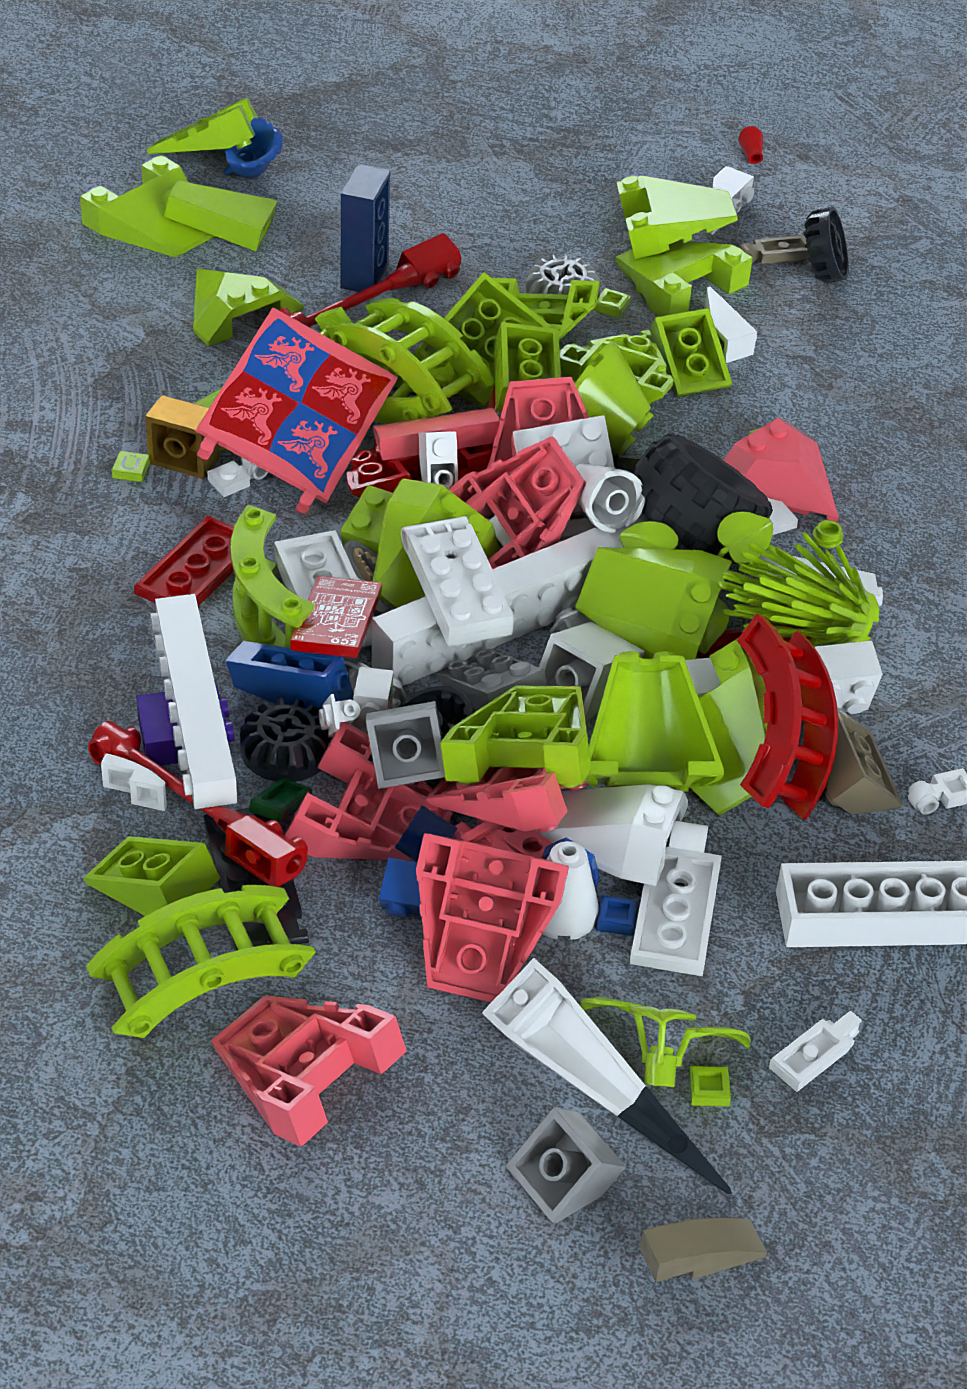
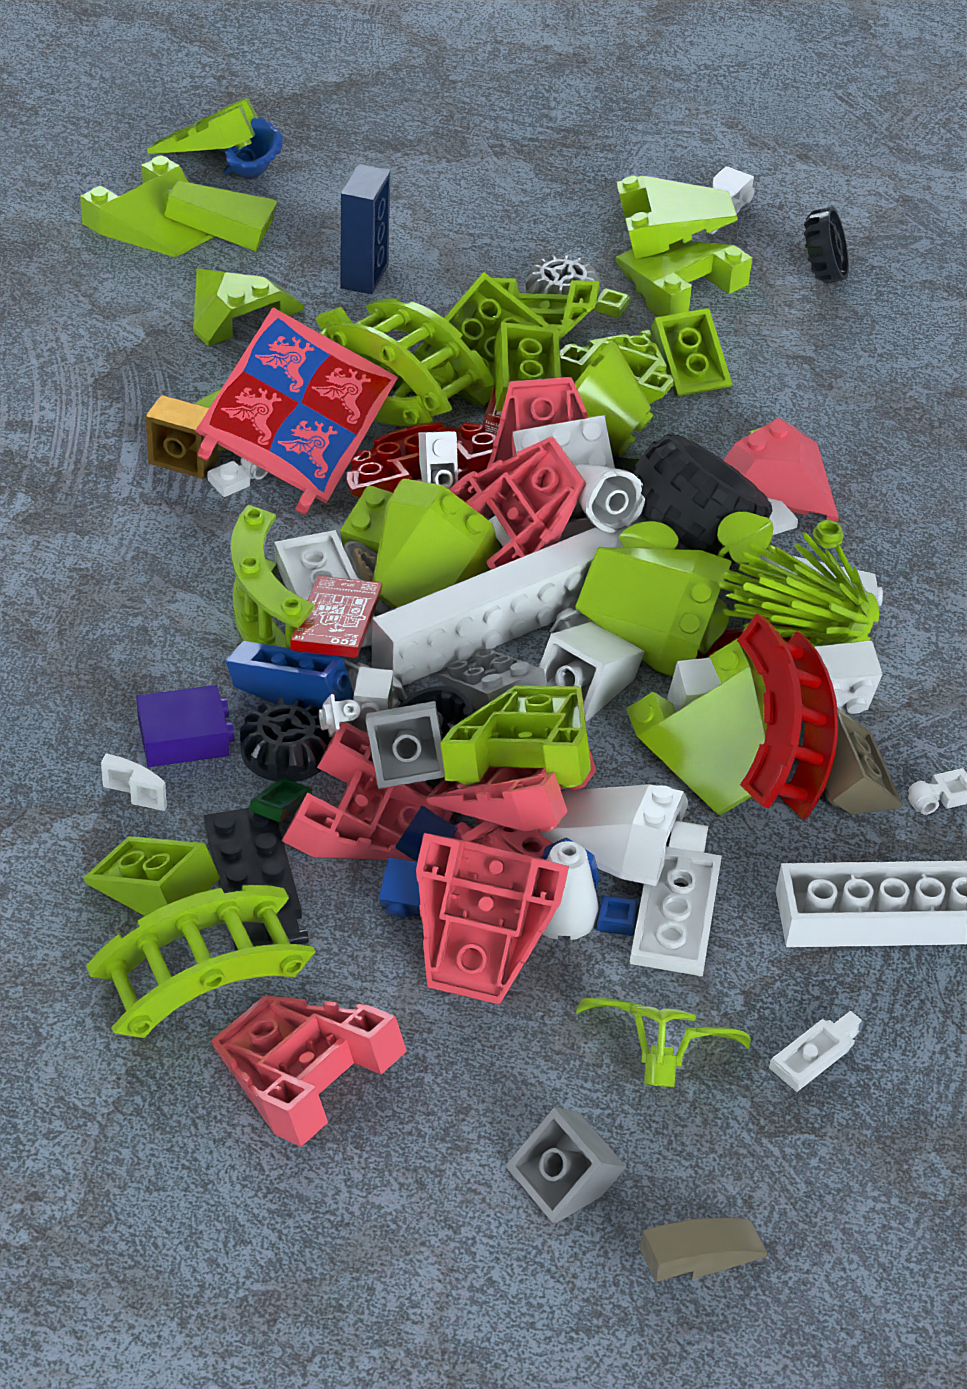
red bar [88,721,308,887] -> none
lime tile [112,451,150,482] -> none
red tile [134,516,234,606] -> none
white brick [150,594,237,809] -> none
red bar [279,233,461,328] -> none
coral slope [372,408,500,460] -> none
white hinge [401,516,514,647] -> none
white plate [482,958,732,1194] -> none
lime cone [584,651,724,792] -> none
lime tile [688,1066,731,1106] -> none
white slope [704,287,757,363] -> none
red cone [738,126,763,164] -> none
dark tan plate [738,235,809,264] -> none

